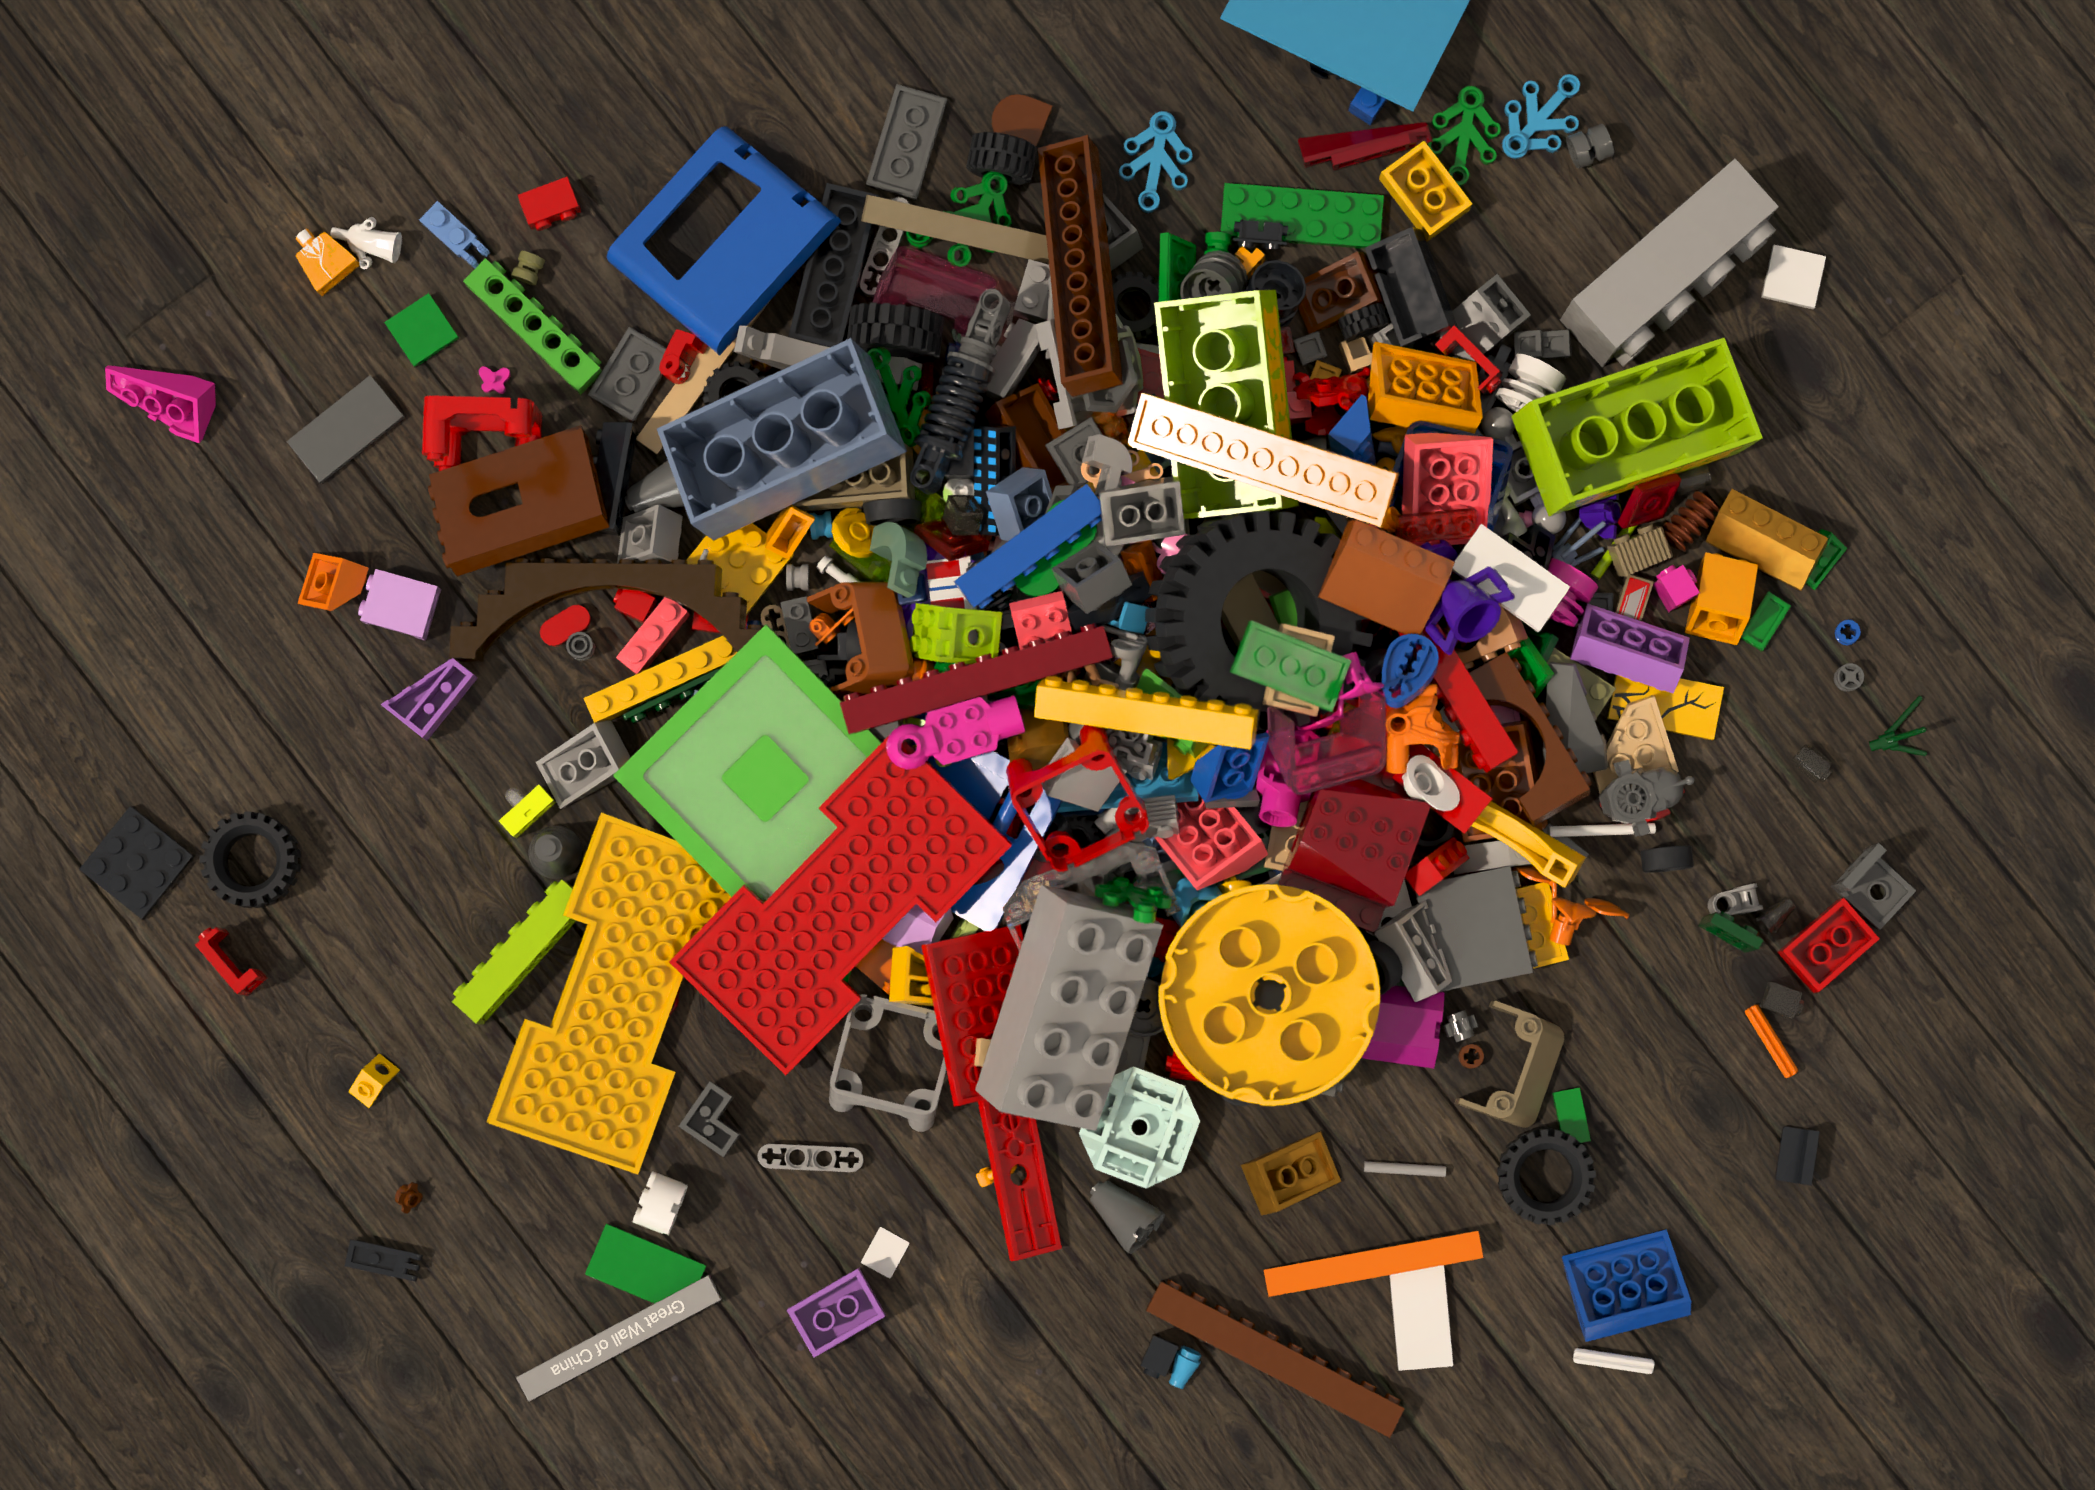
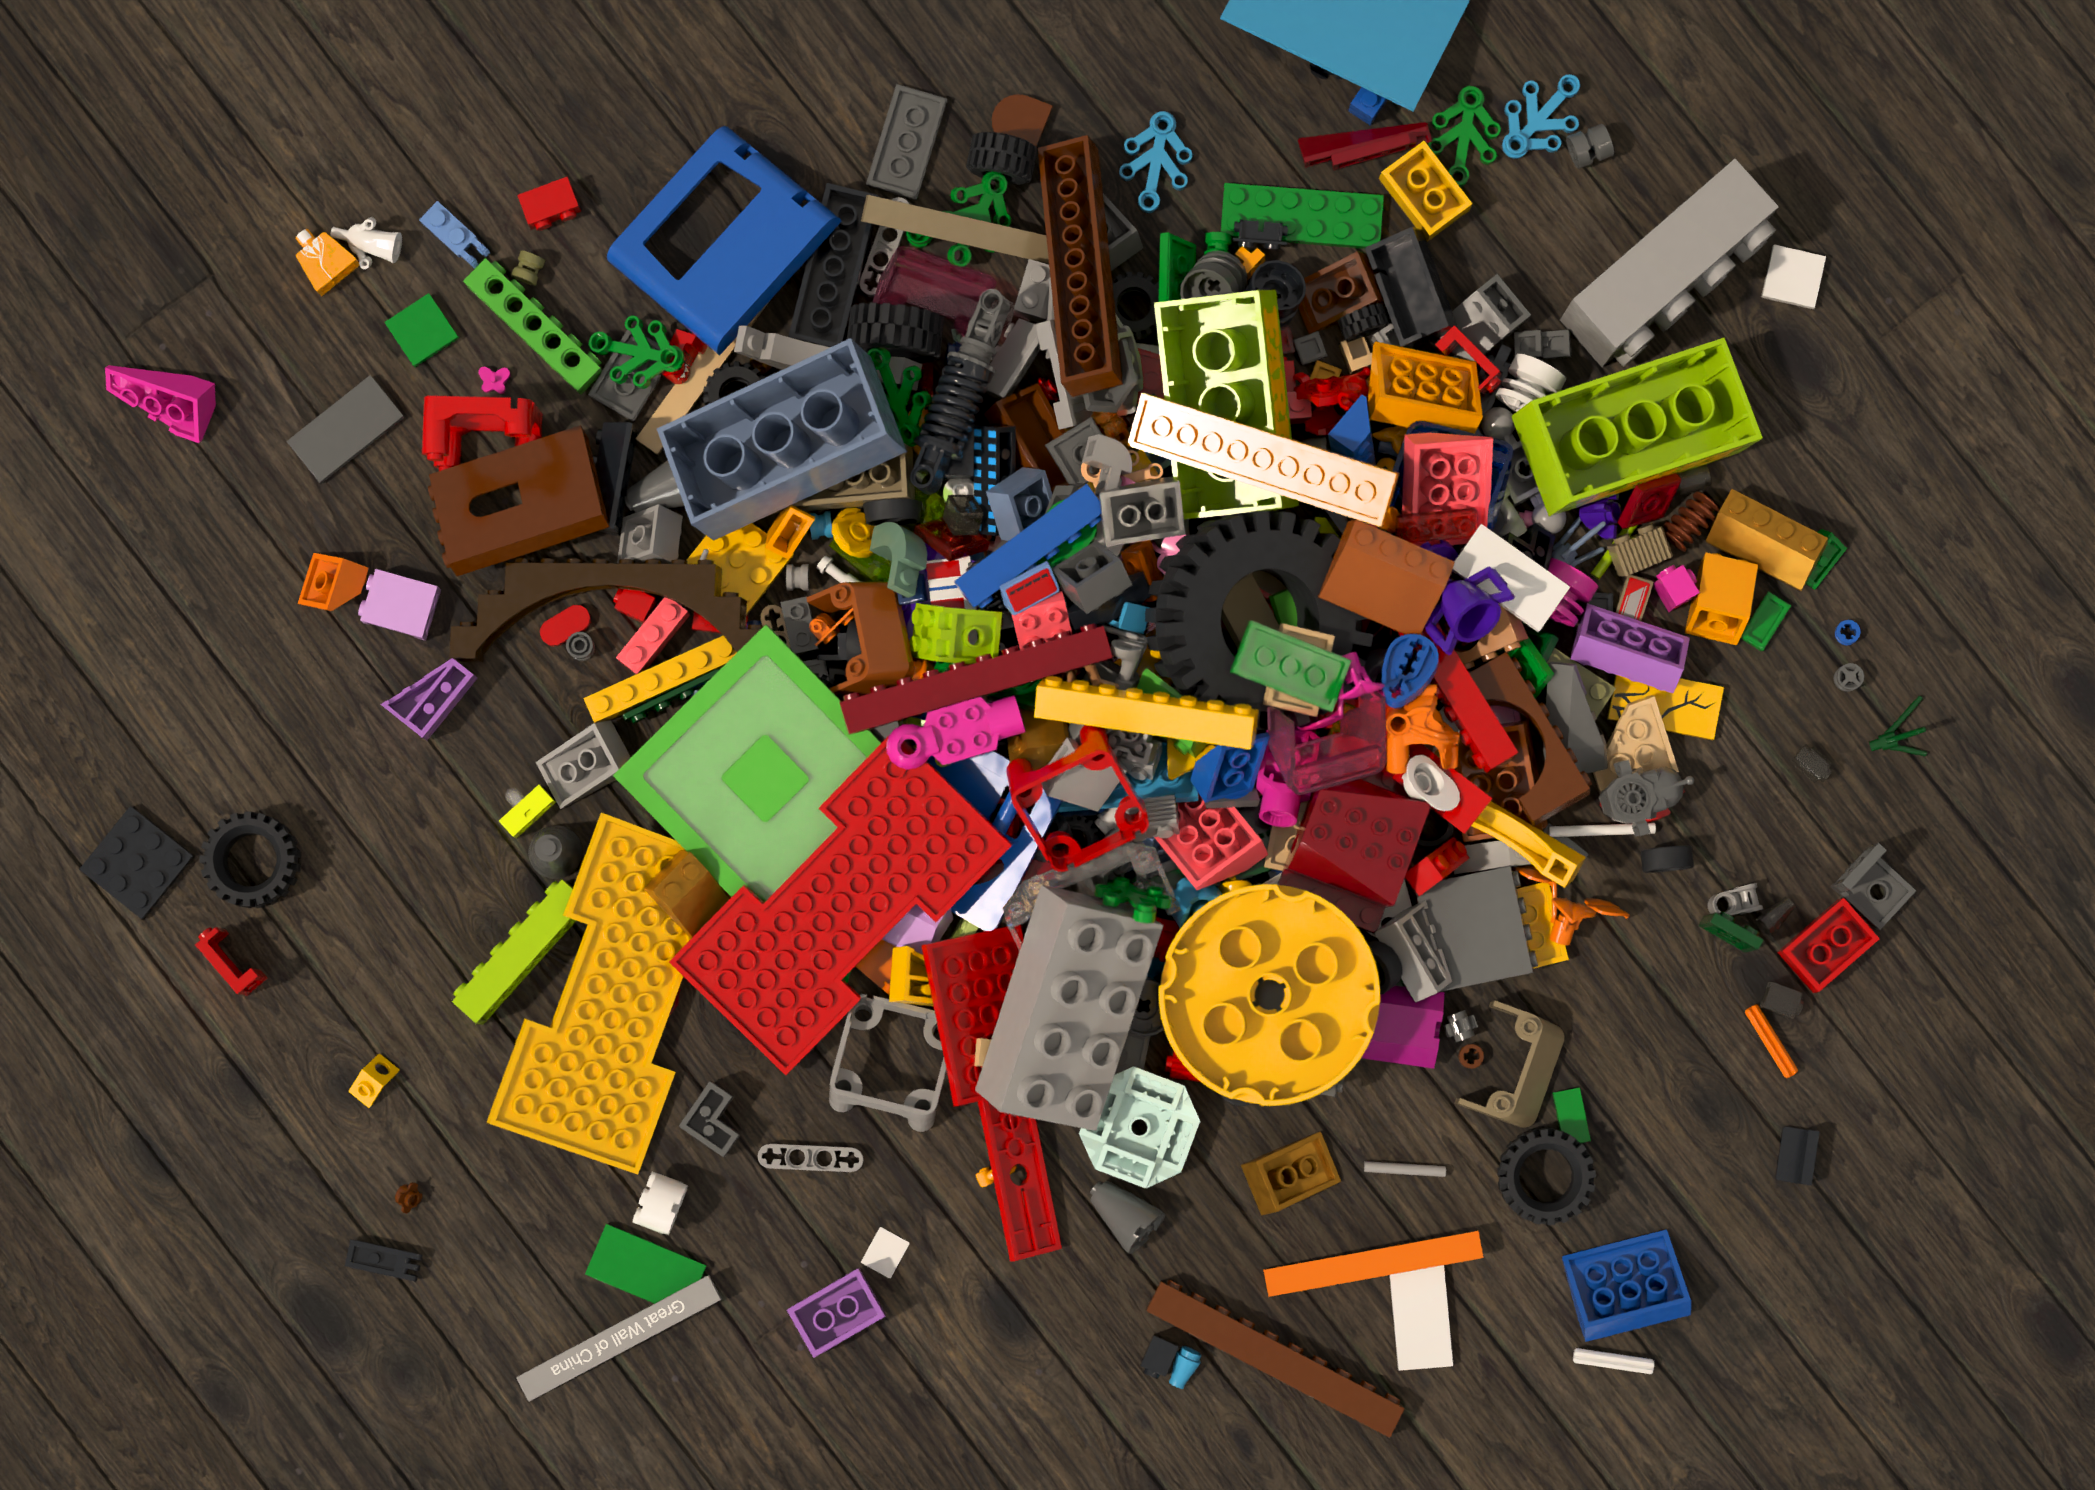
none -> green plant [589,315,685,389]
none -> pearl gold slope [643,850,729,938]
none -> slope [999,561,1059,615]

